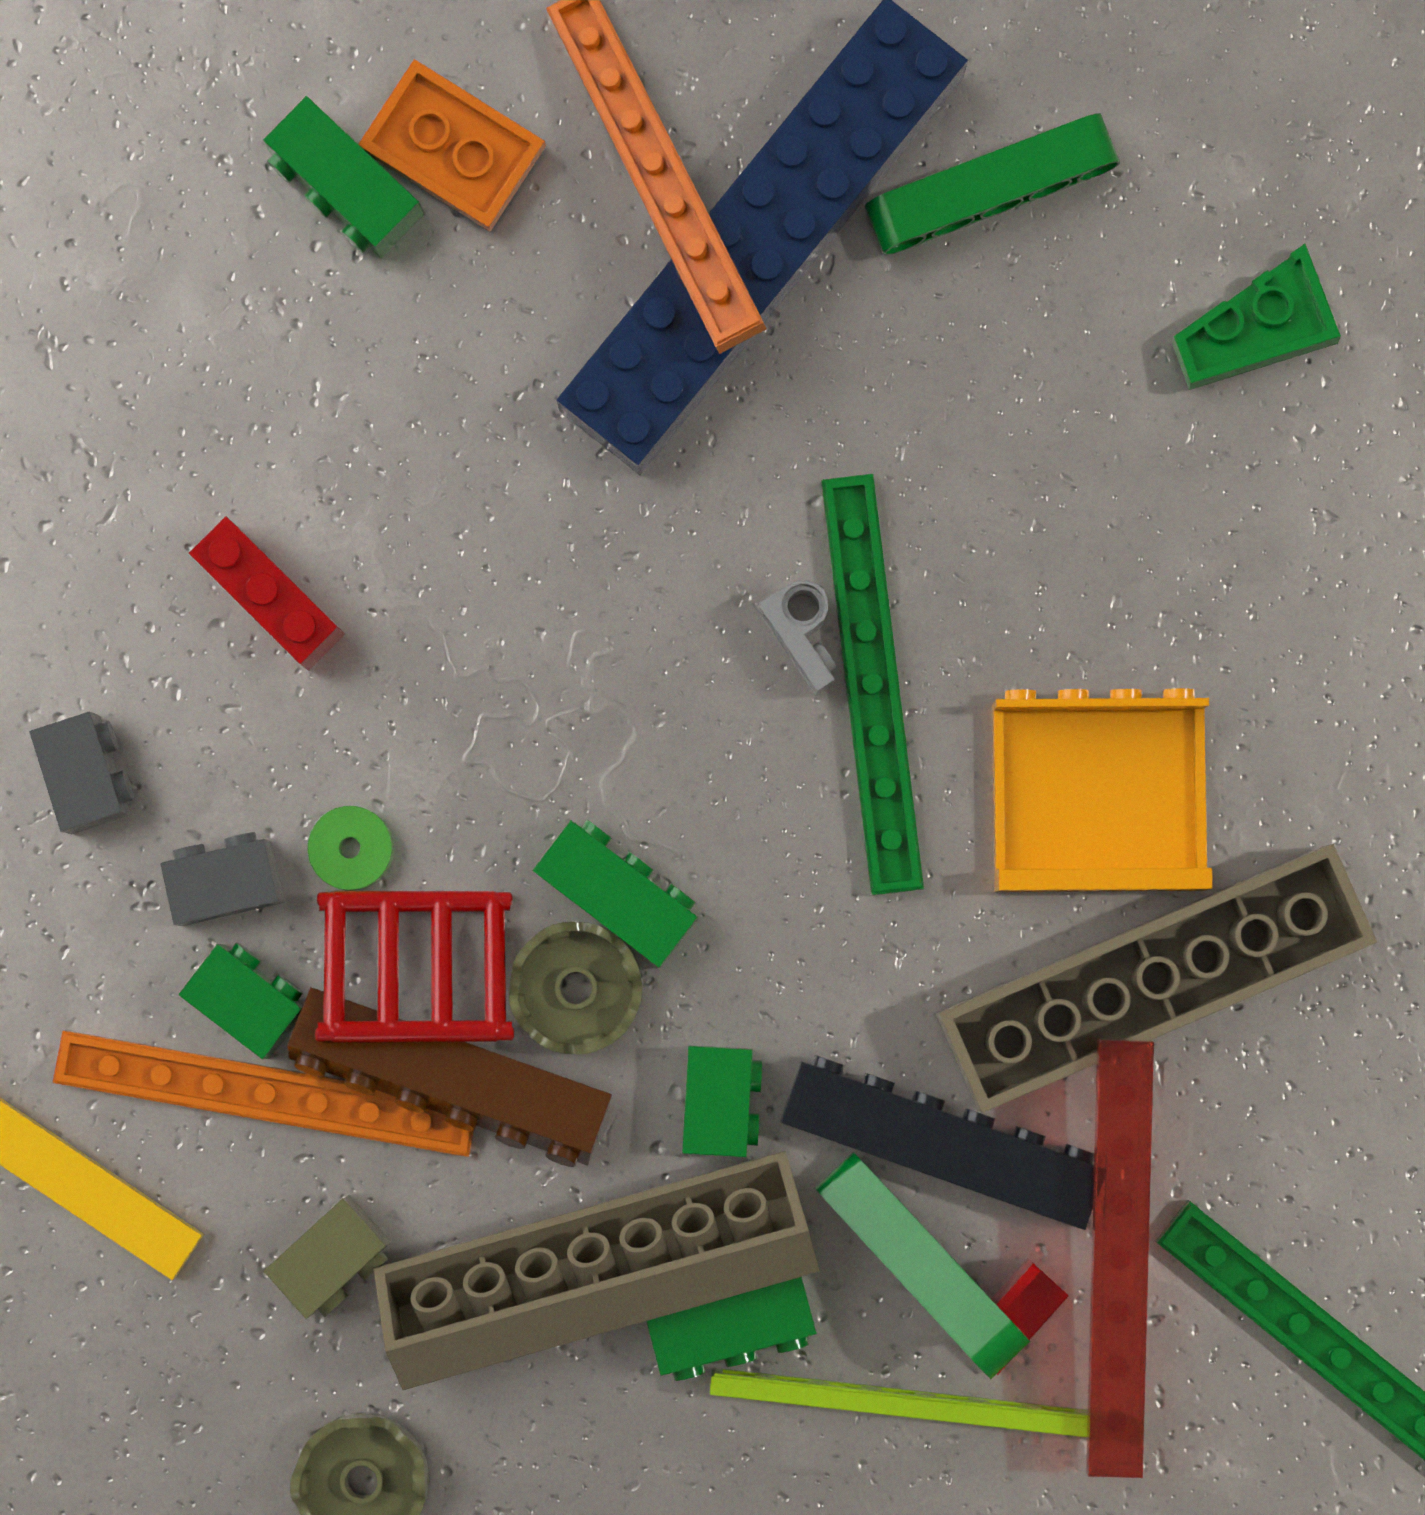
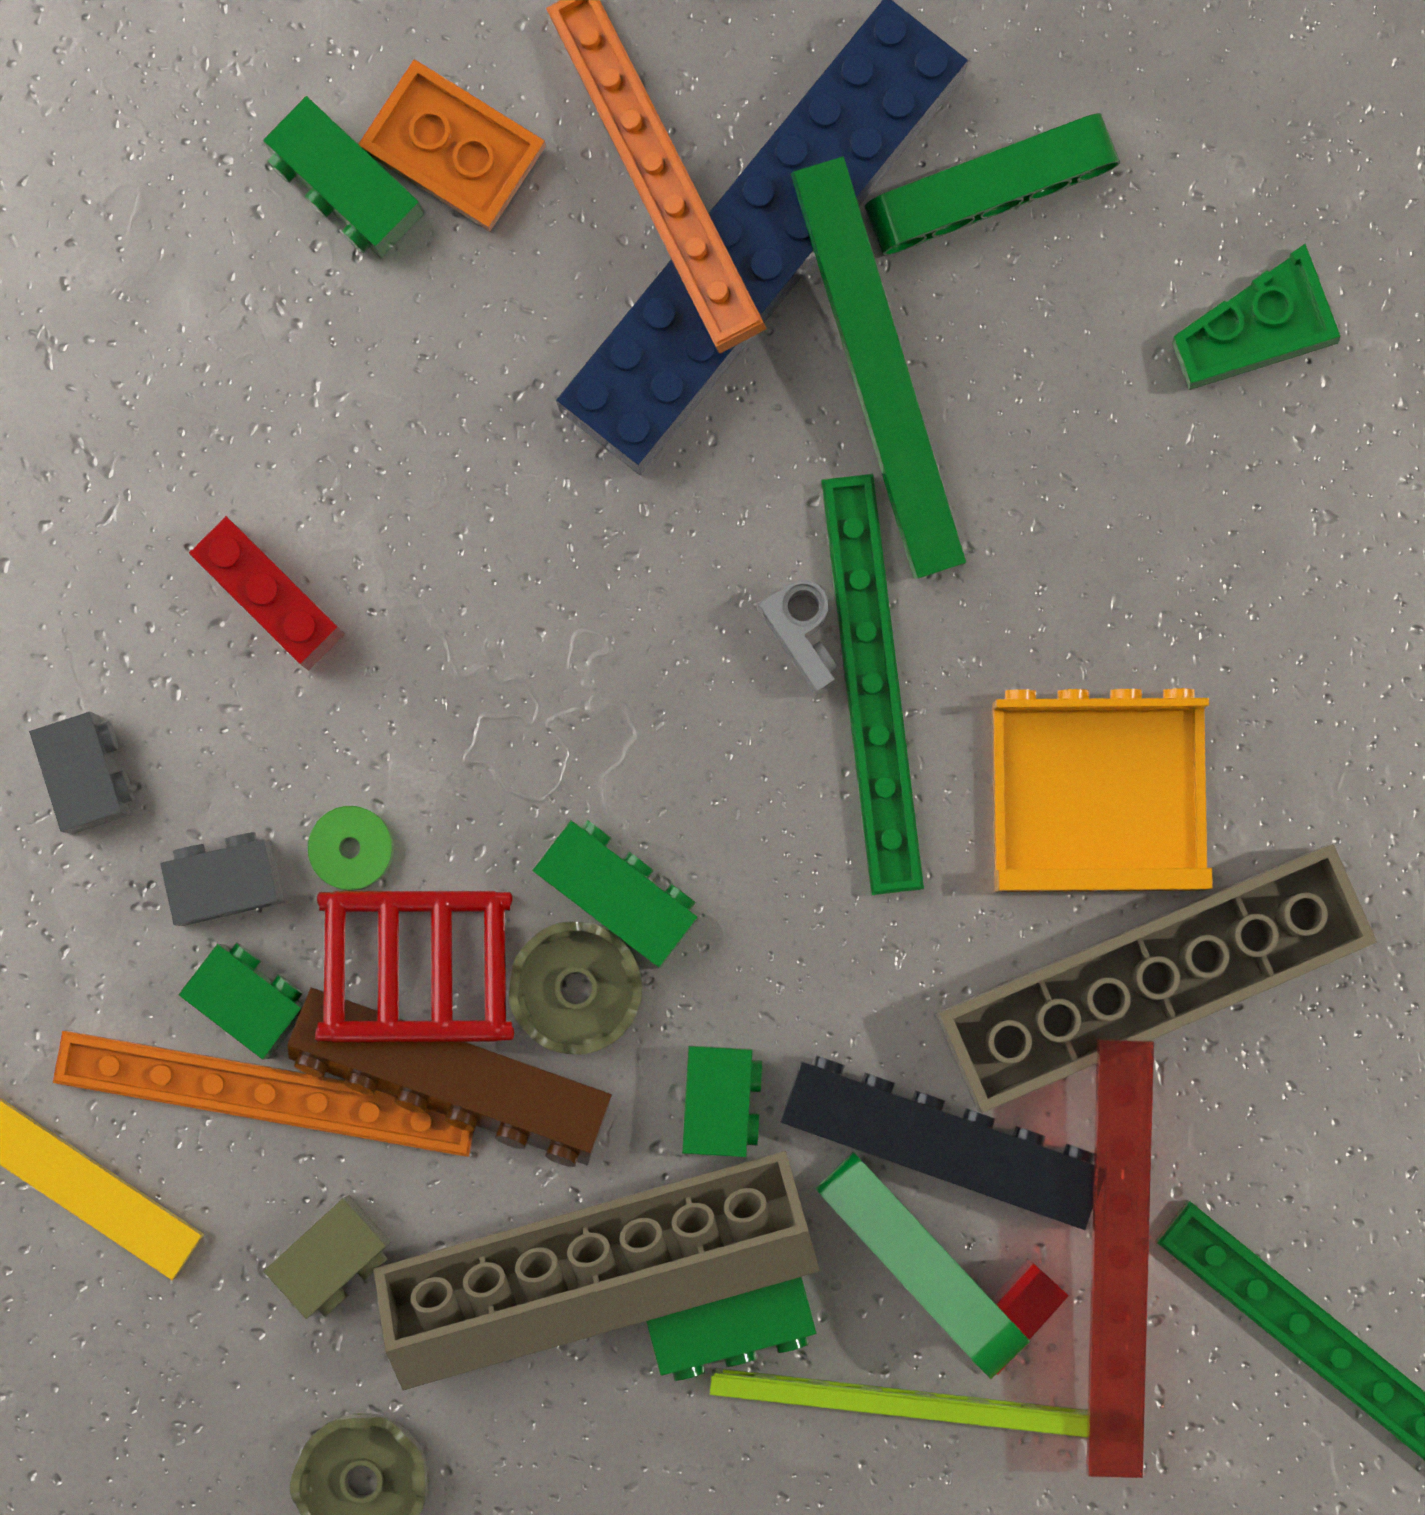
none -> green tile [790,156,966,579]

